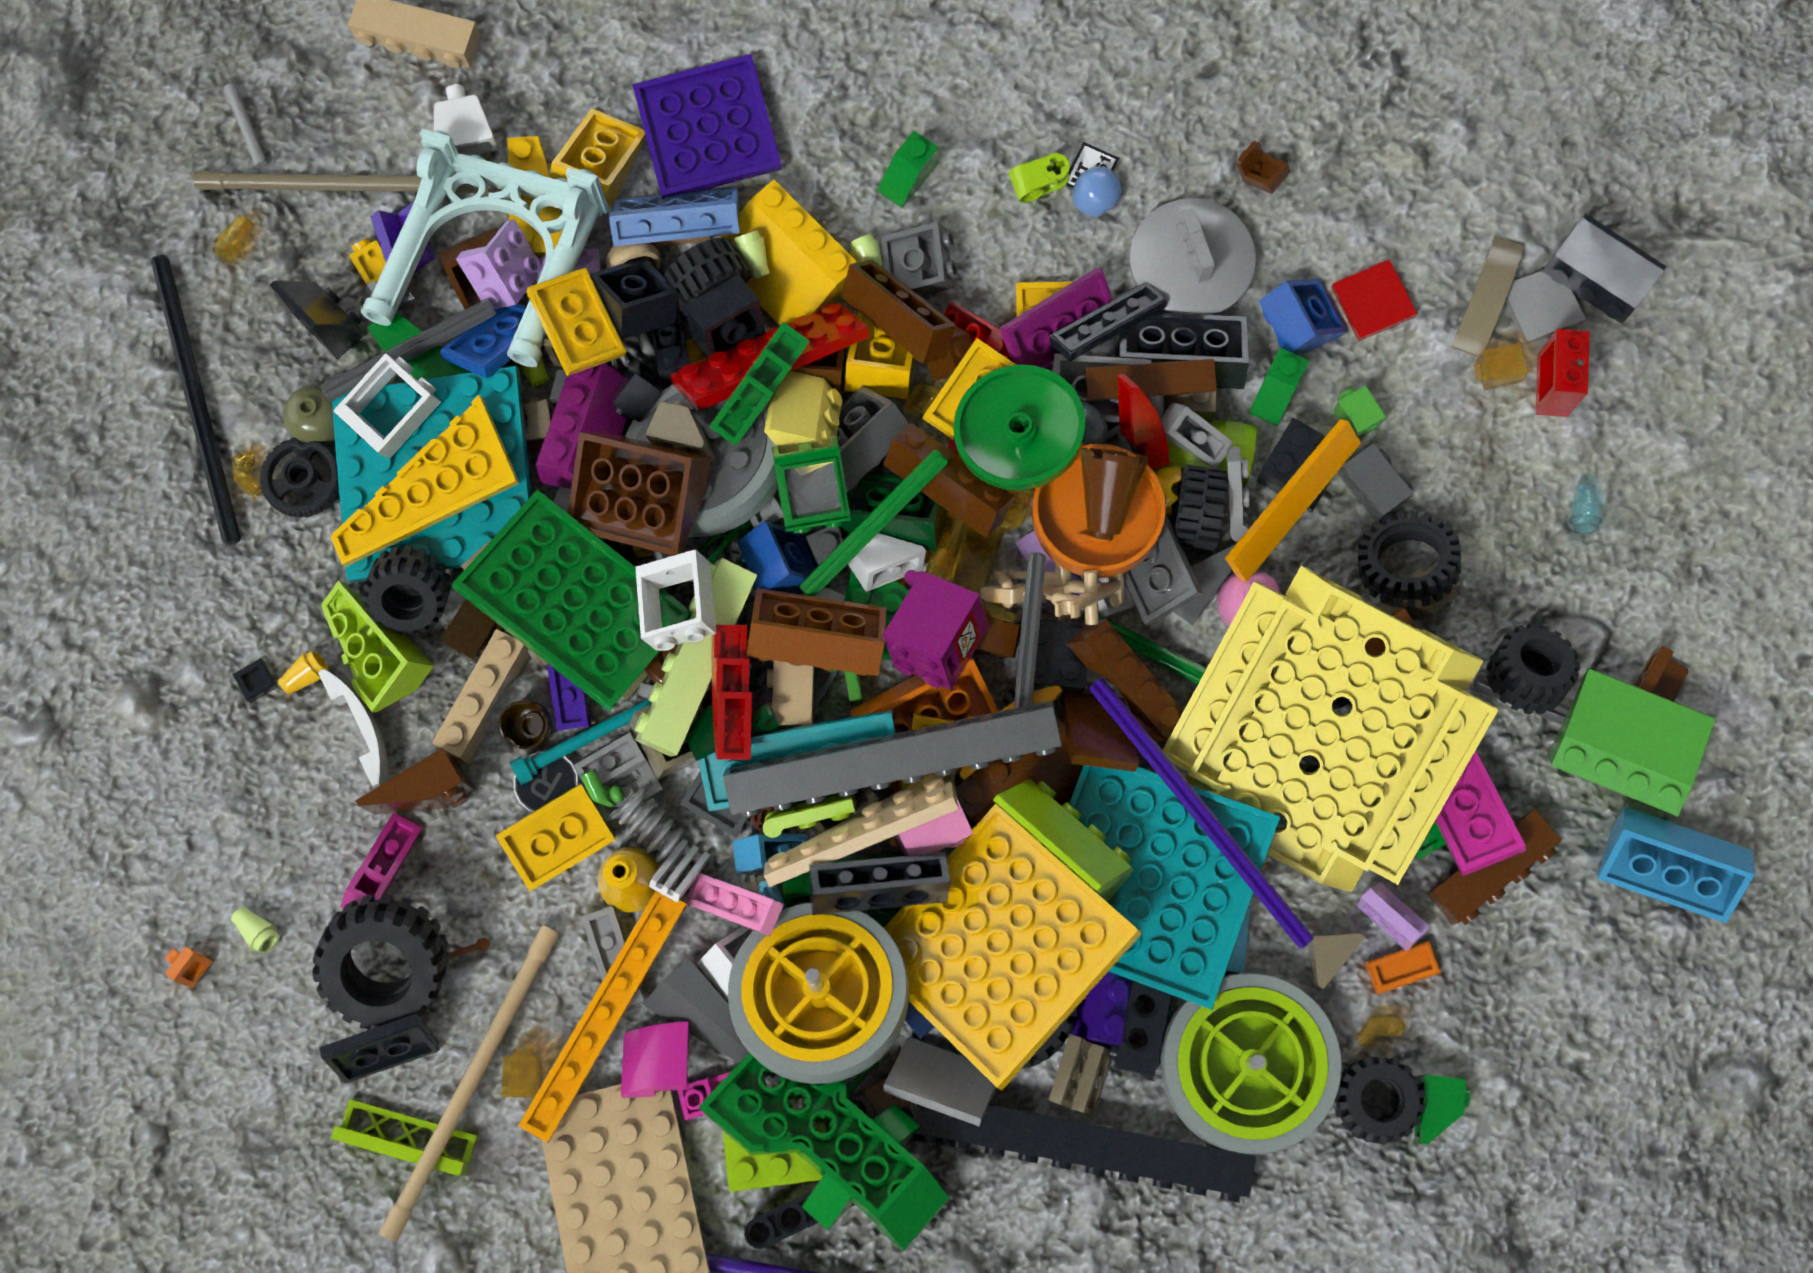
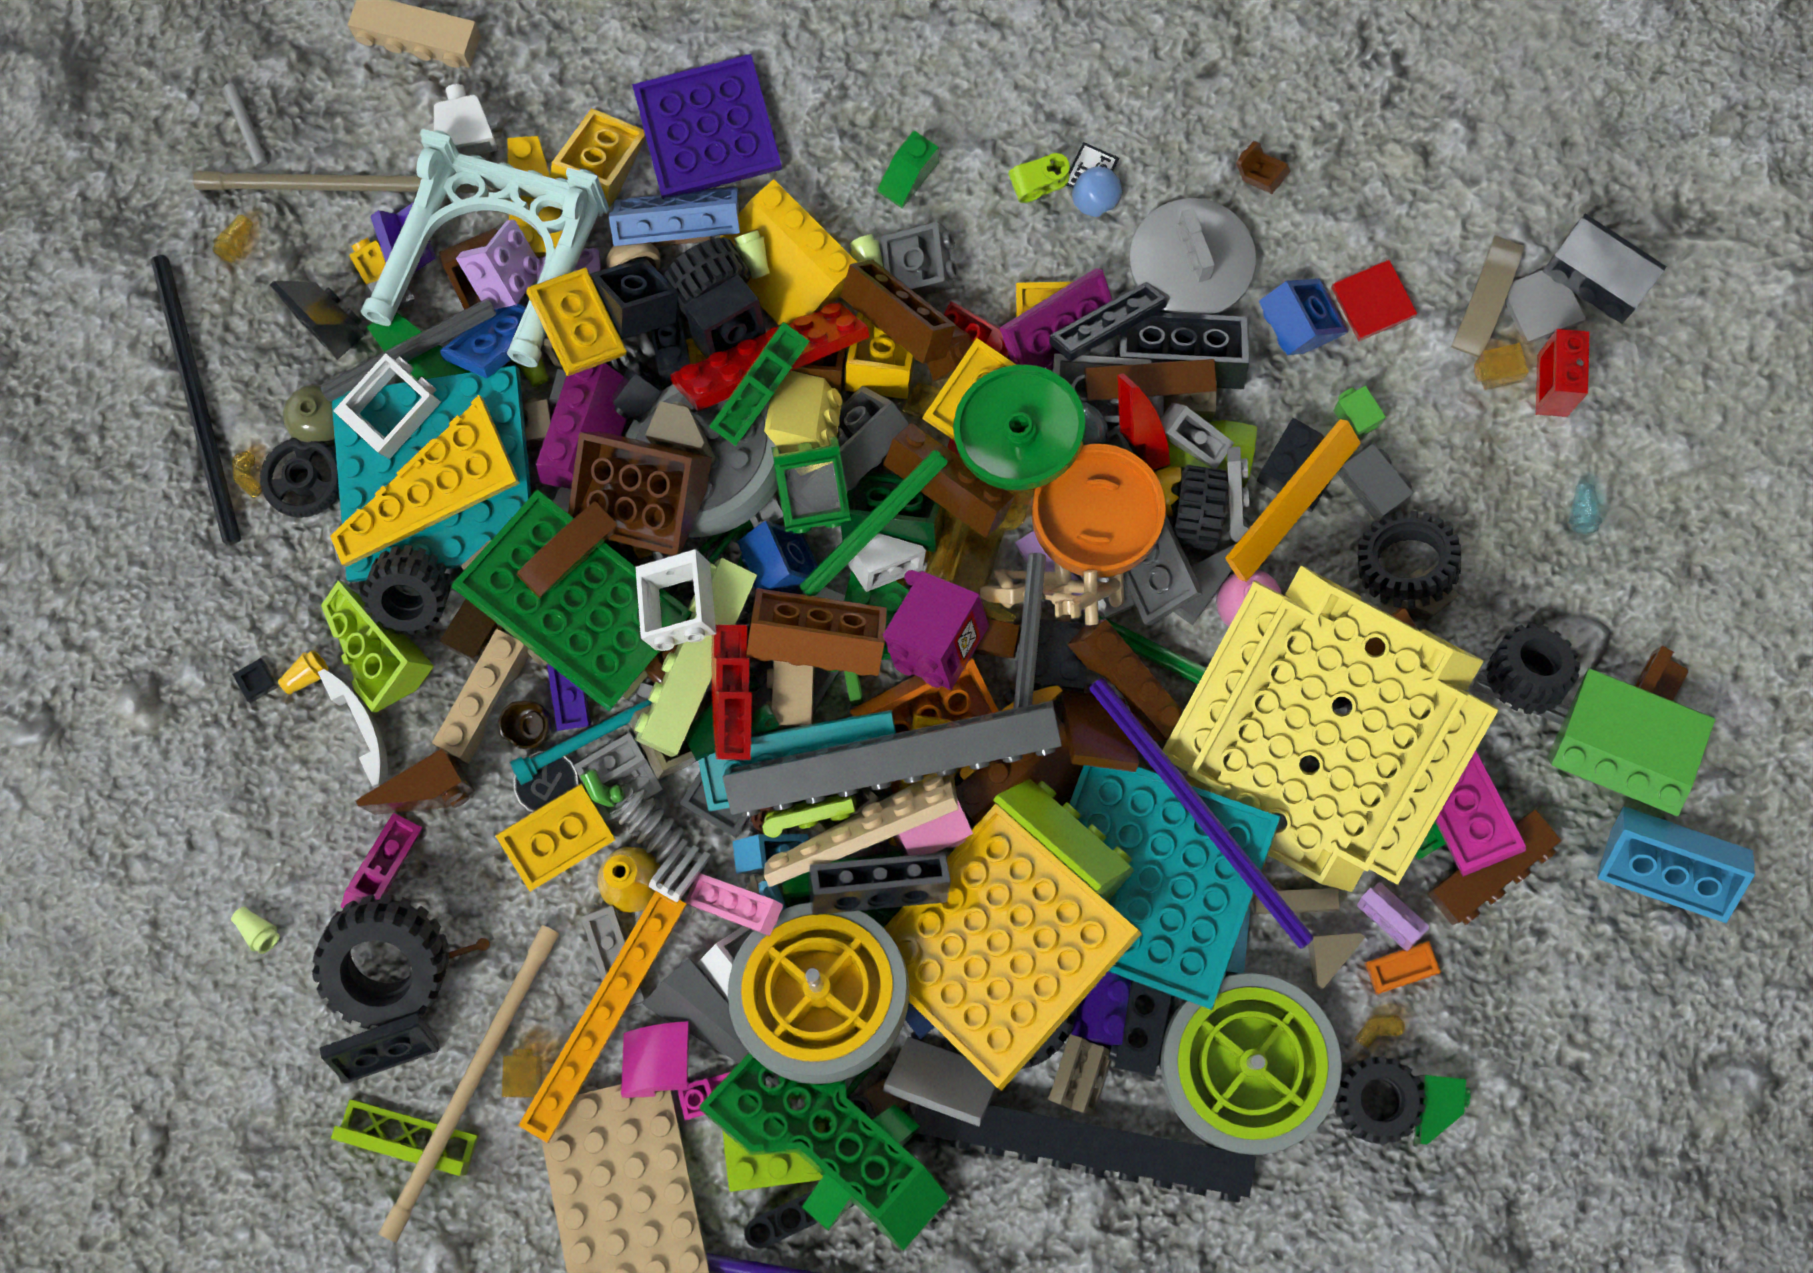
orange tile [164,946,213,989] -> none
dark grey brick [806,527,843,566] -> none
reddish brown cone [1081,448,1148,540] -> none
green slope [1248,347,1309,427] -> none
none -> reddish brown slope [517,501,618,599]
none -> dark tan piece [1252,888,1340,915]

